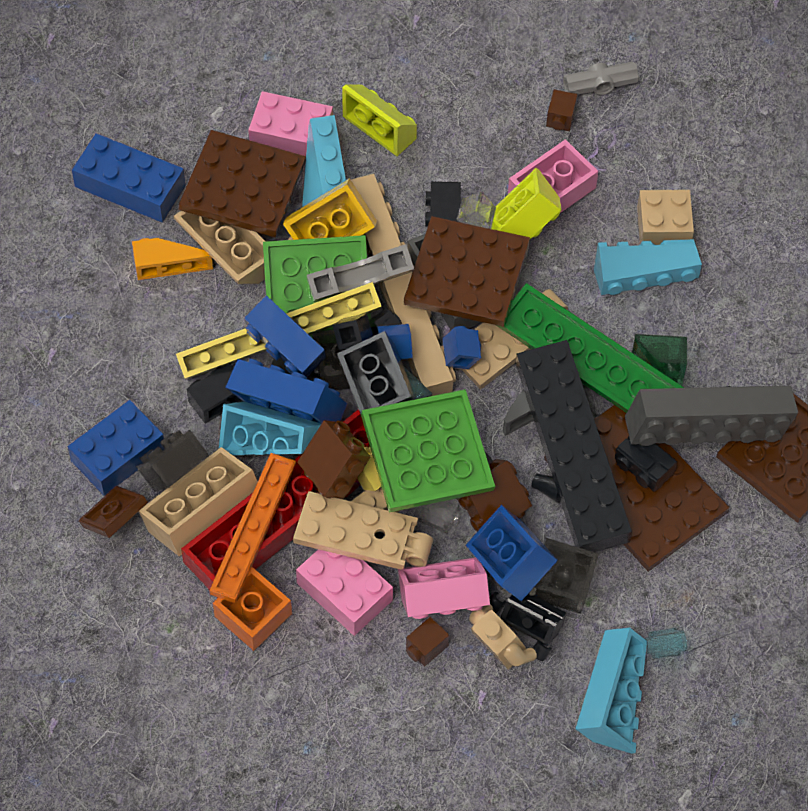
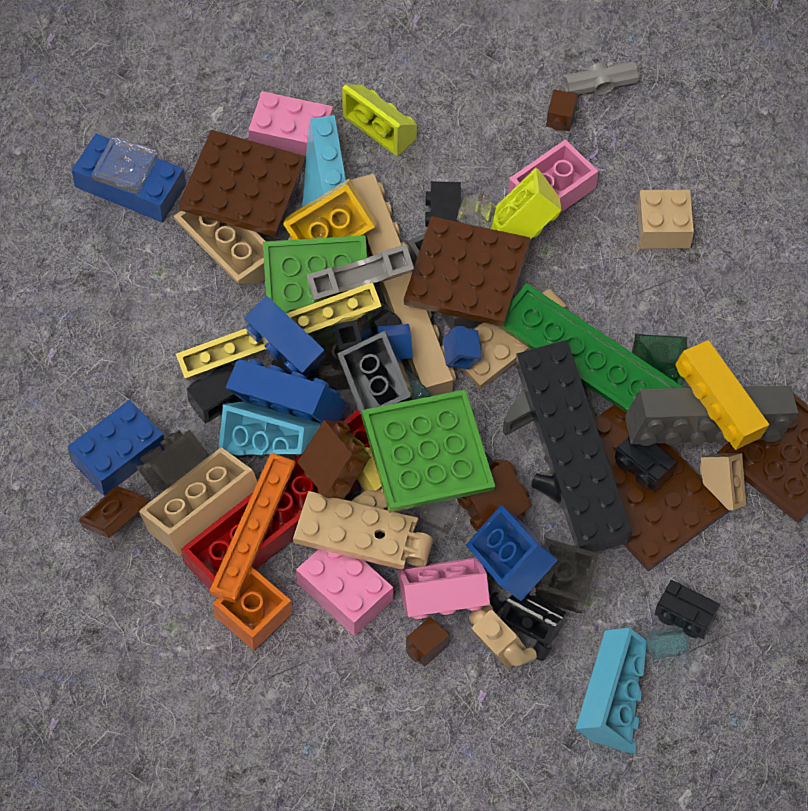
light orange slope [132,238,213,280] -> none
medium azure wedge [594,239,702,295] -> none
none -> clear tile [91,136,158,194]
none -> black brick [654,580,720,639]
none -> yellow brick [675,340,770,450]
none -> tan slope [700,453,746,510]

